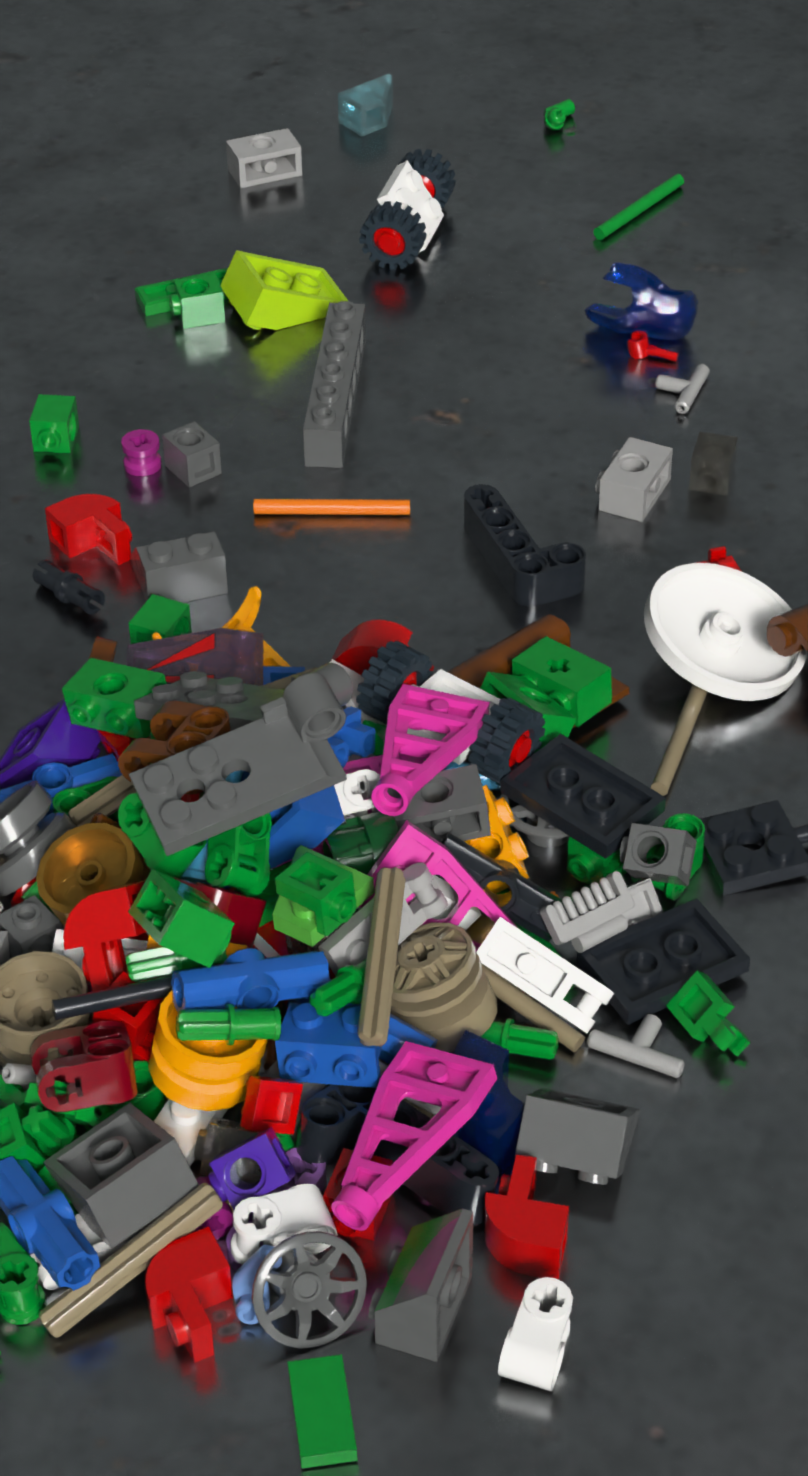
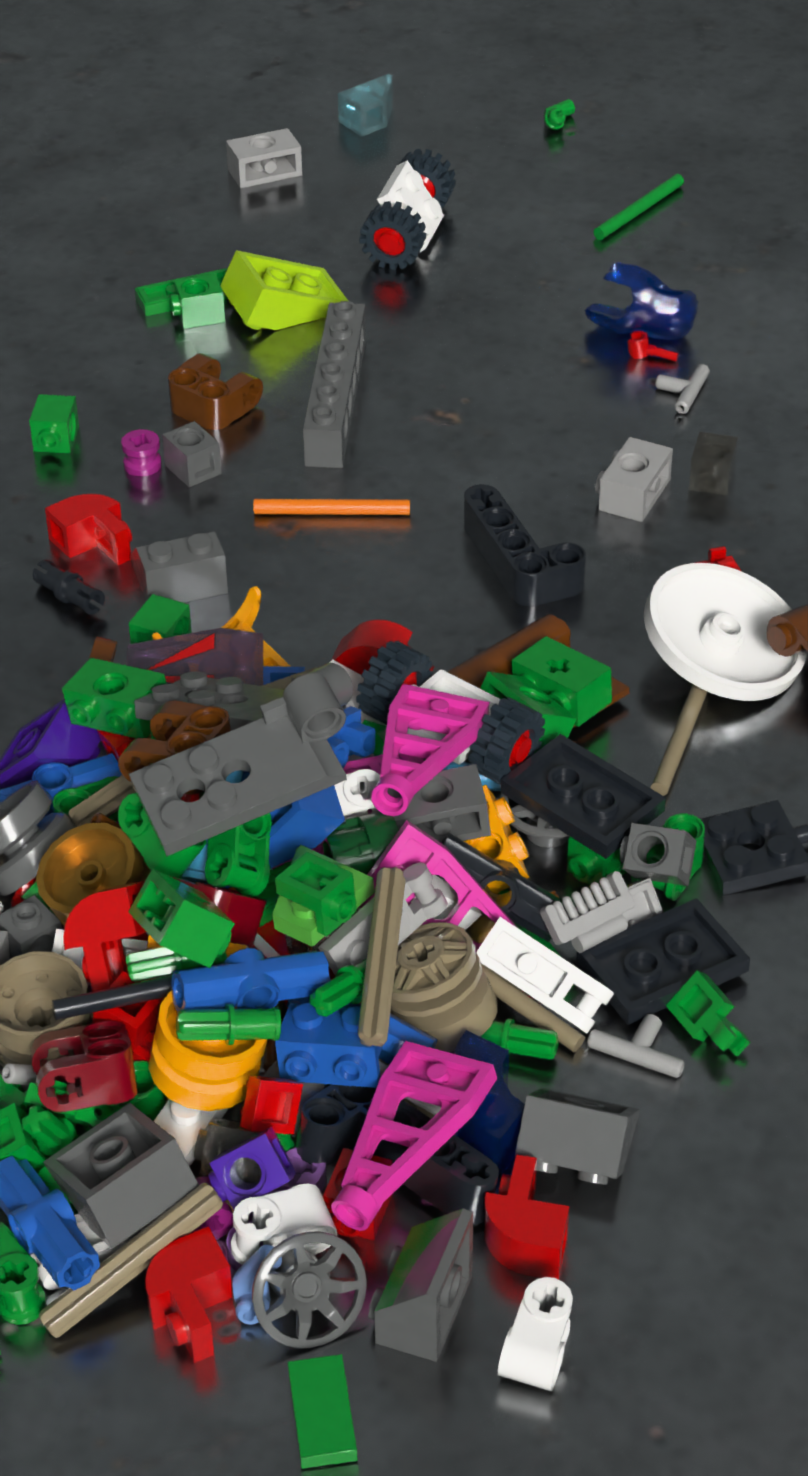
none -> reddish brown piece [168,353,263,430]

